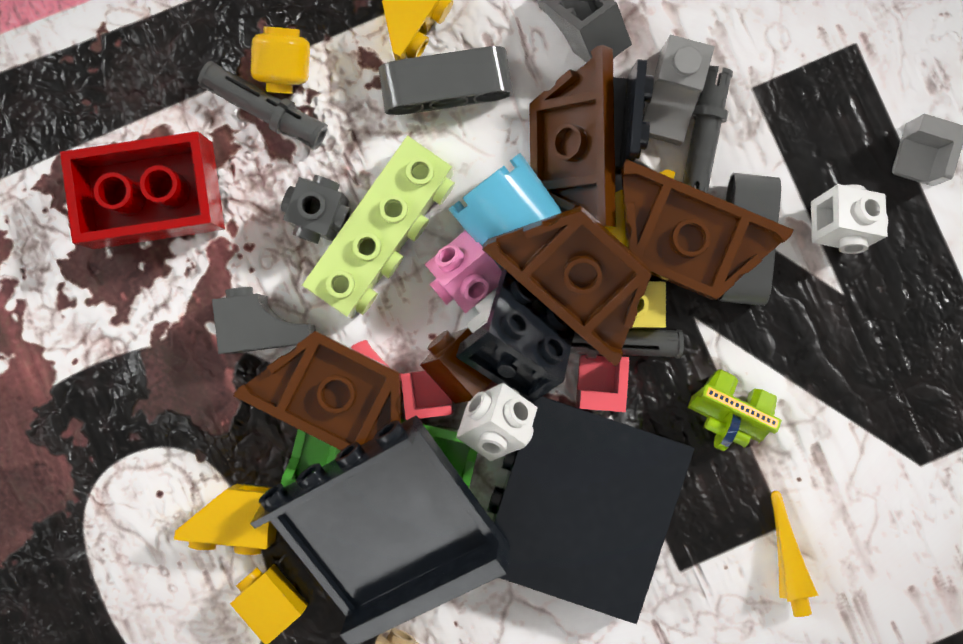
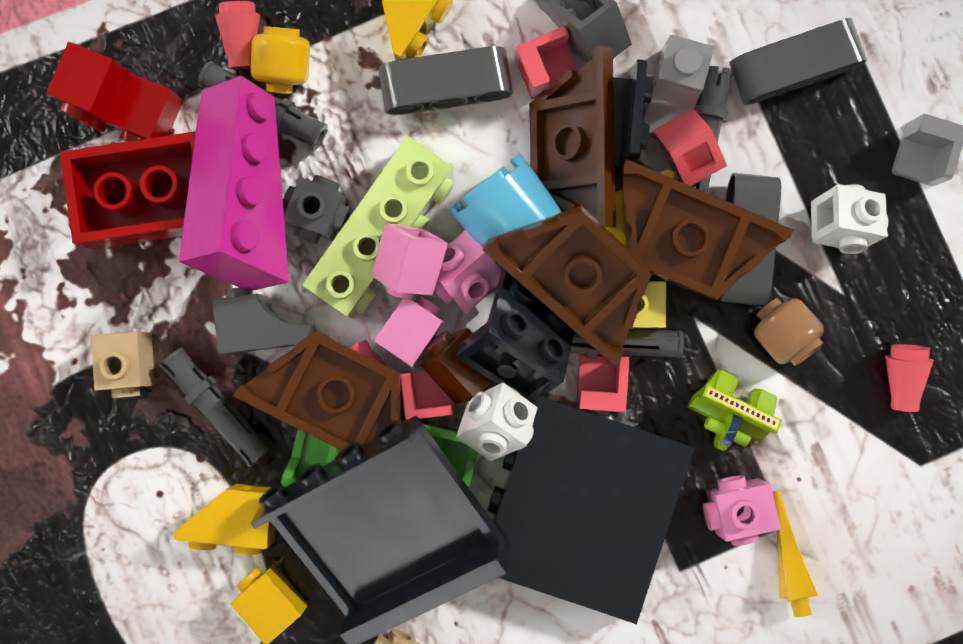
none -> red brick [46,41,184,142]
none -> tan brick [91,332,155,398]
none -> dark grey pin [159,348,271,467]
none -> dark pink wedge [179,76,289,291]
none -> coral cone [215,1,260,70]
none -> bright pink brick [371,223,448,299]
none -> bright pink brick [374,295,444,367]
none -> coral panel [515,26,578,99]
none -> coral panel [653,109,727,186]
none -> bright pink brick [703,475,781,546]
none -> dark grey beam [729,17,867,105]
none -> medium nougat head [754,298,824,366]
none -> coral cone [885,344,934,412]

